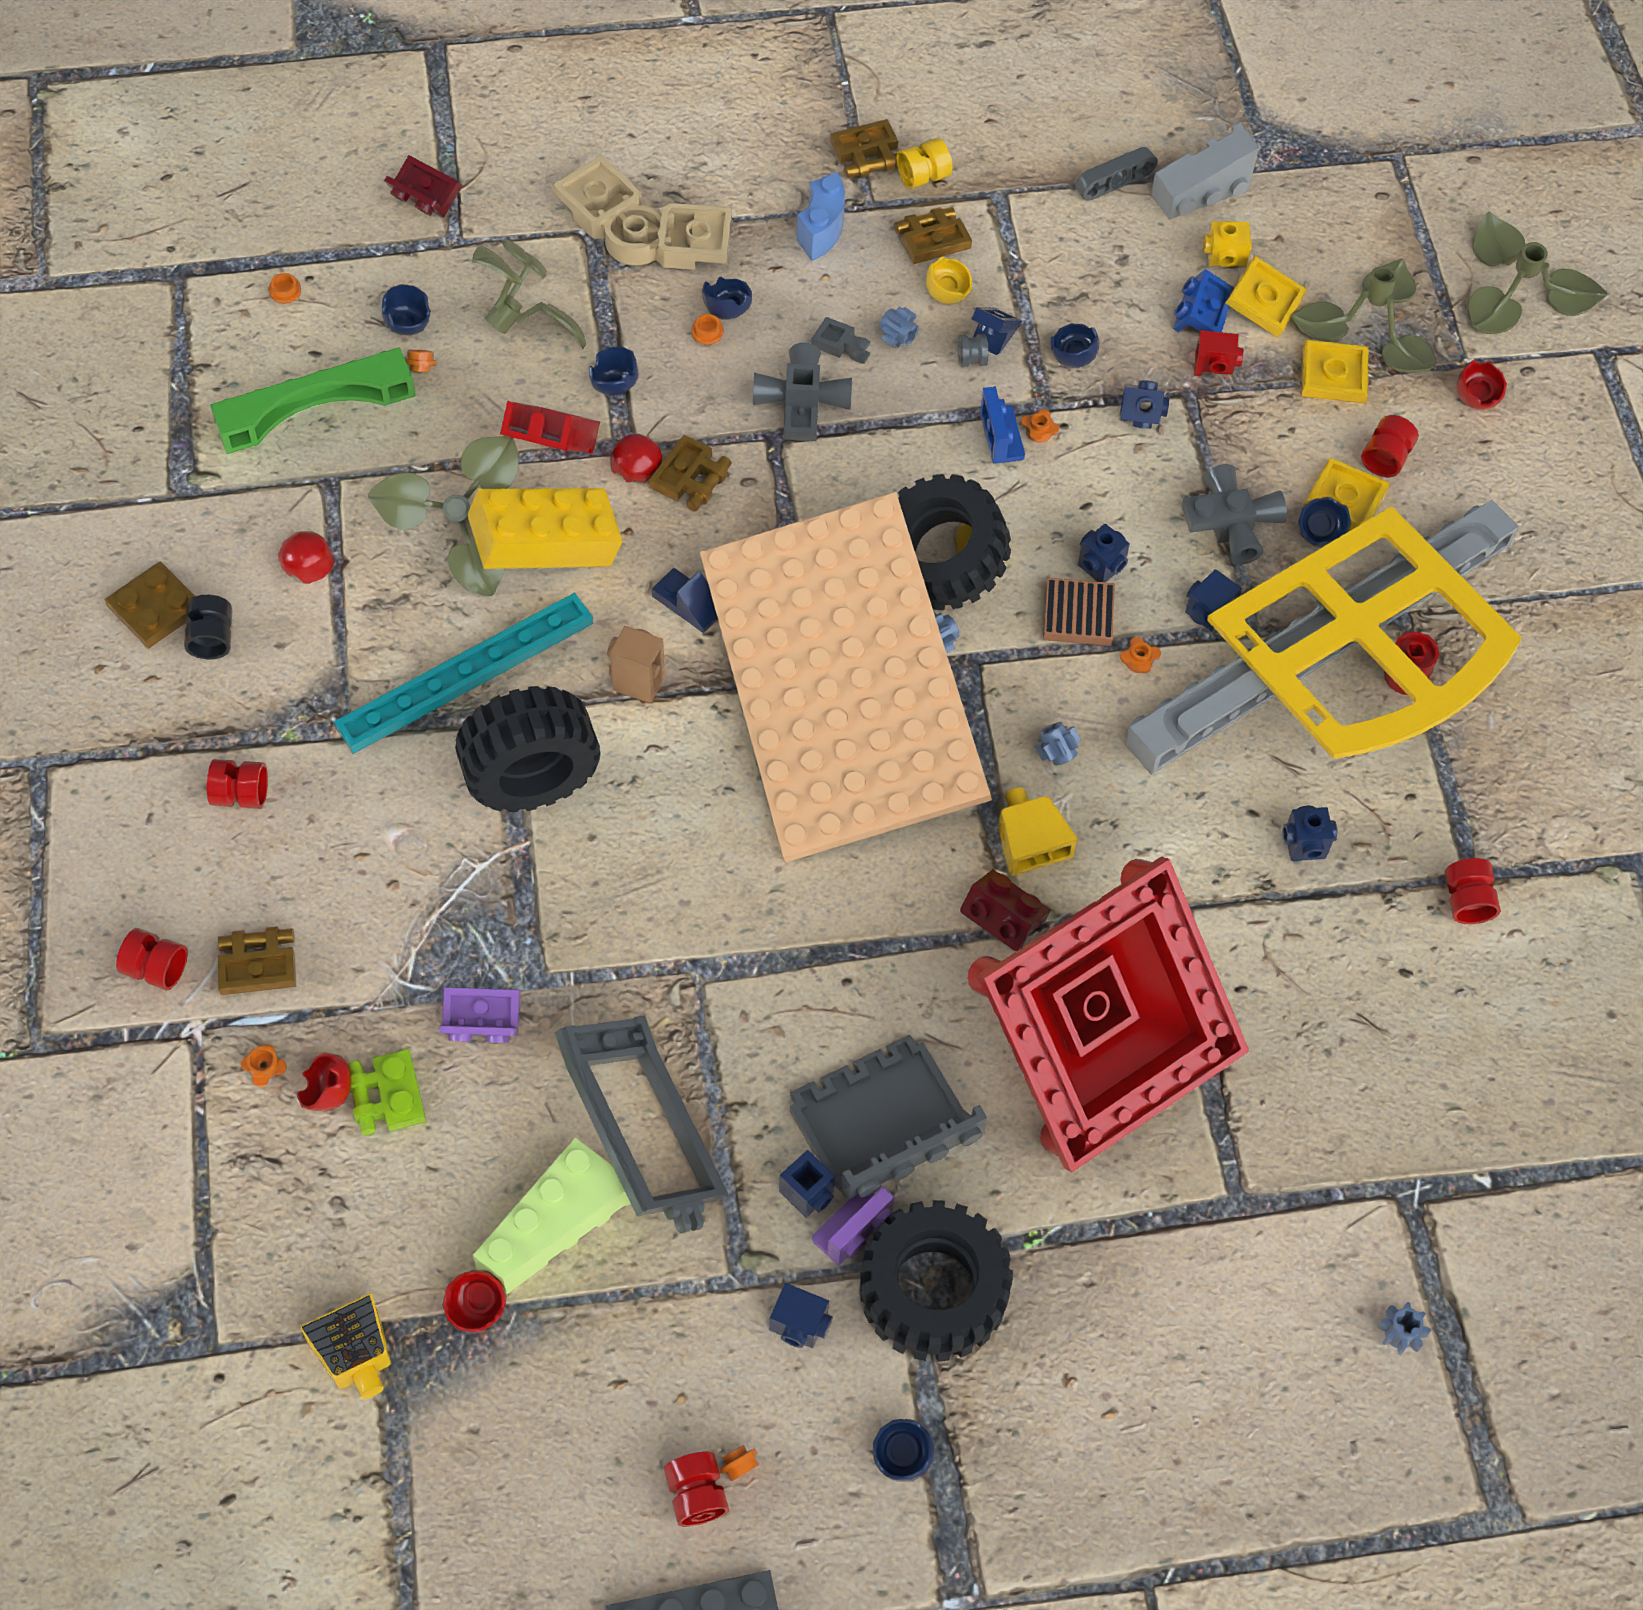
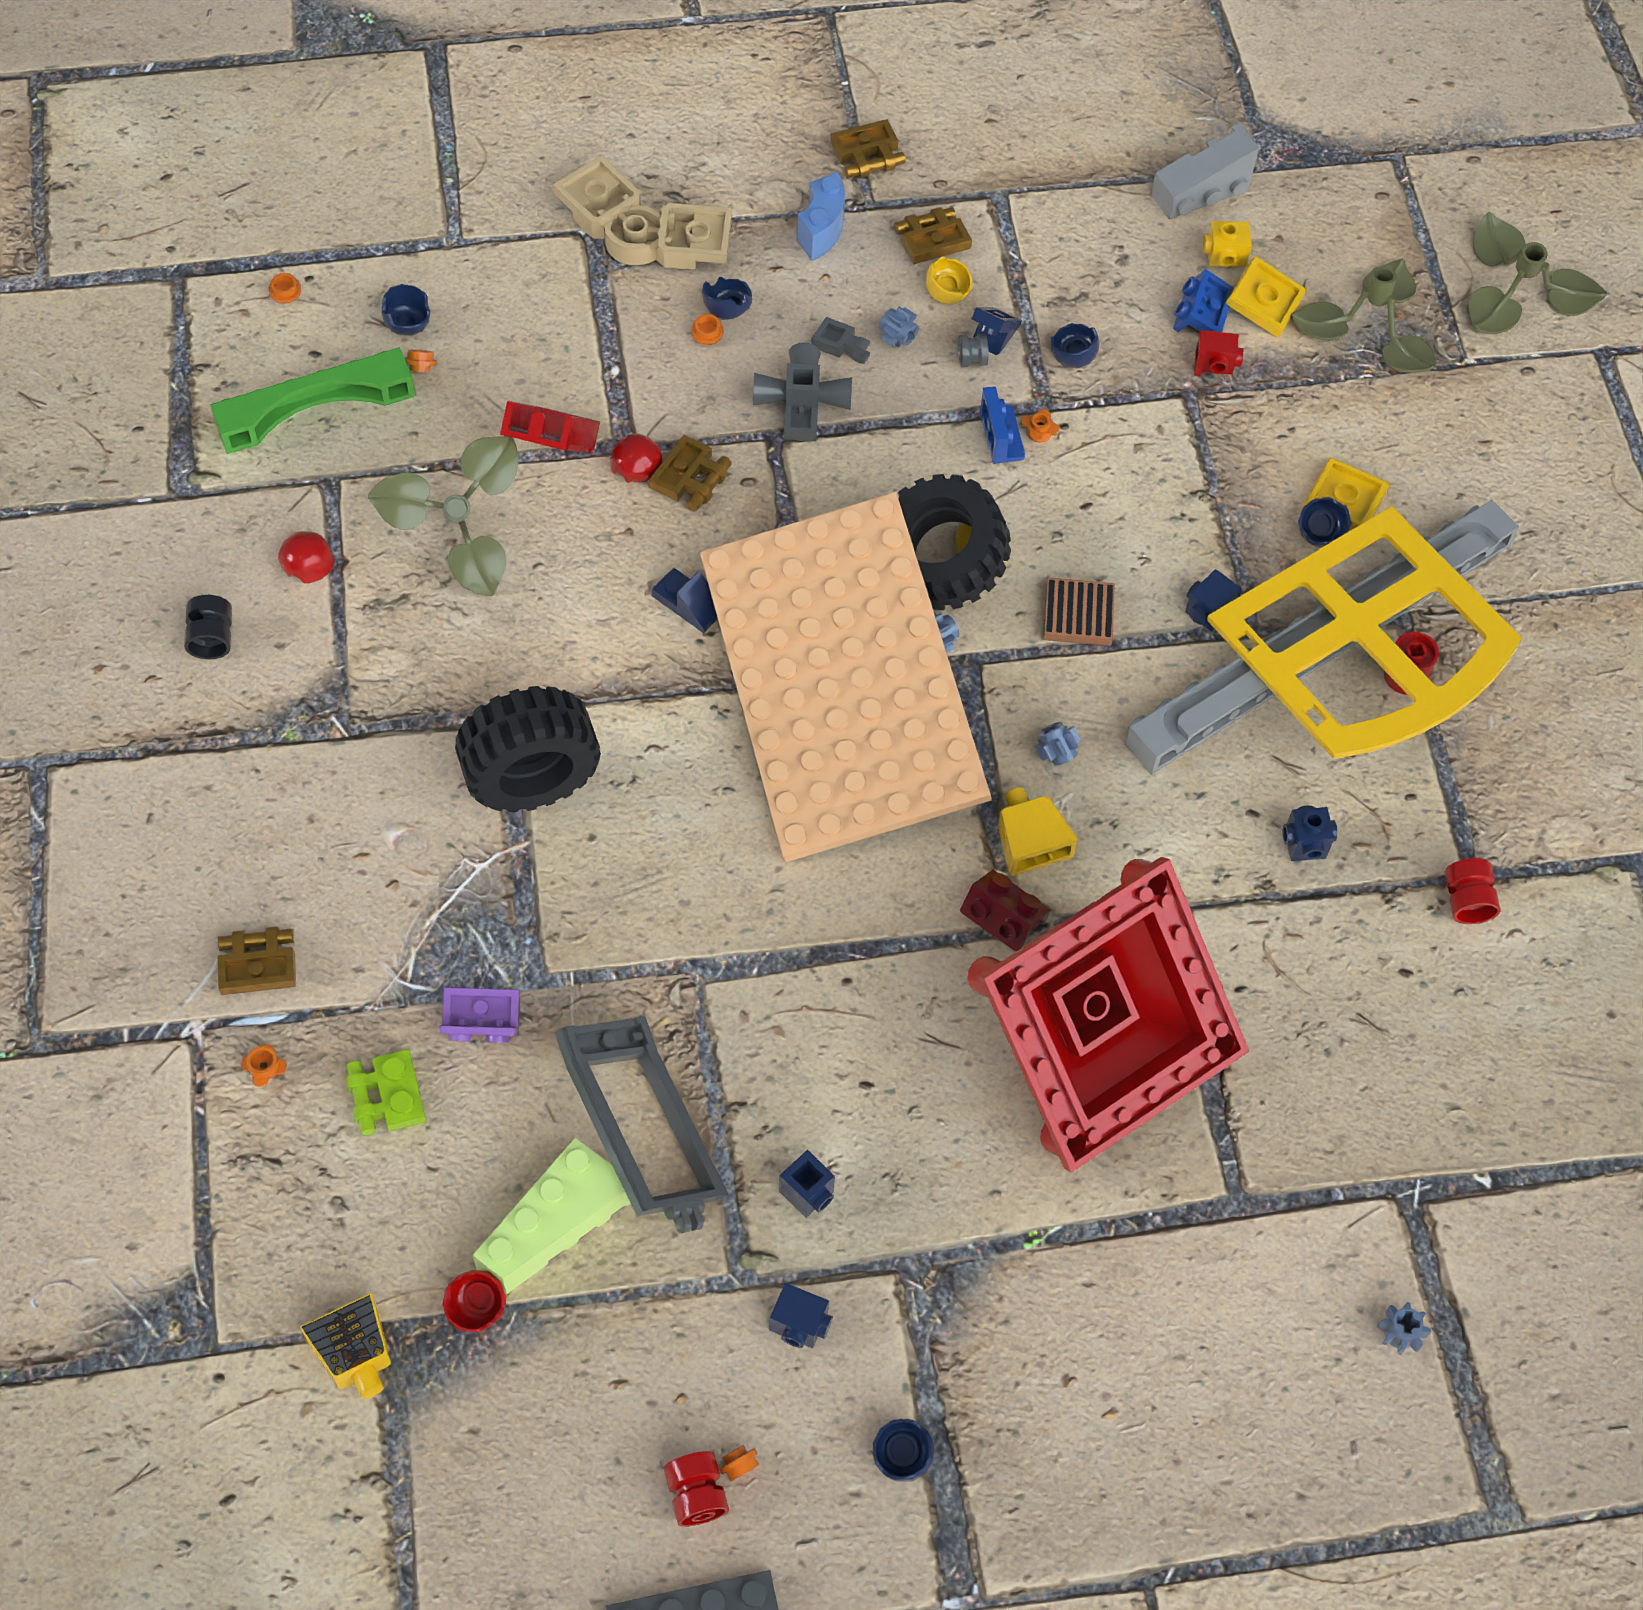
pearl gold plate [104,561,195,649] -> none
red wheel [116,928,188,991] -> none
red wheel [207,759,268,809] -> none
red hair [297,1052,351,1112] -> none
teal plate [334,592,594,754] -> none
dark red bracket [384,155,462,218] -> none
yellow brick [467,488,623,569] -> none
olive plant [472,239,586,349] -> none
dark blue hair [589,347,639,396] -> none
medium nougat brick [607,625,665,704] -> none
dark grey hinge [790,1035,987,1200] -> none
medium lavender bracket [812,1187,894,1266] -> none
black tyre [859,1200,1013,1362] -> none
yellow wheel [896,137,953,189] -> none
dark grey beam [1075,147,1158,201] -> none
dark blue brick [1078,523,1130,582] -> none
dark blue brick [1120,380,1169,429] -> none
orange plate [1120,637,1161,673] -> none
dark grey brick [1181,464,1287,565] -> none
yellow tile [1301,340,1369,404] -> none
red wheel [1361,415,1419,478] -> none
red hair [1456,360,1507,410] -> none

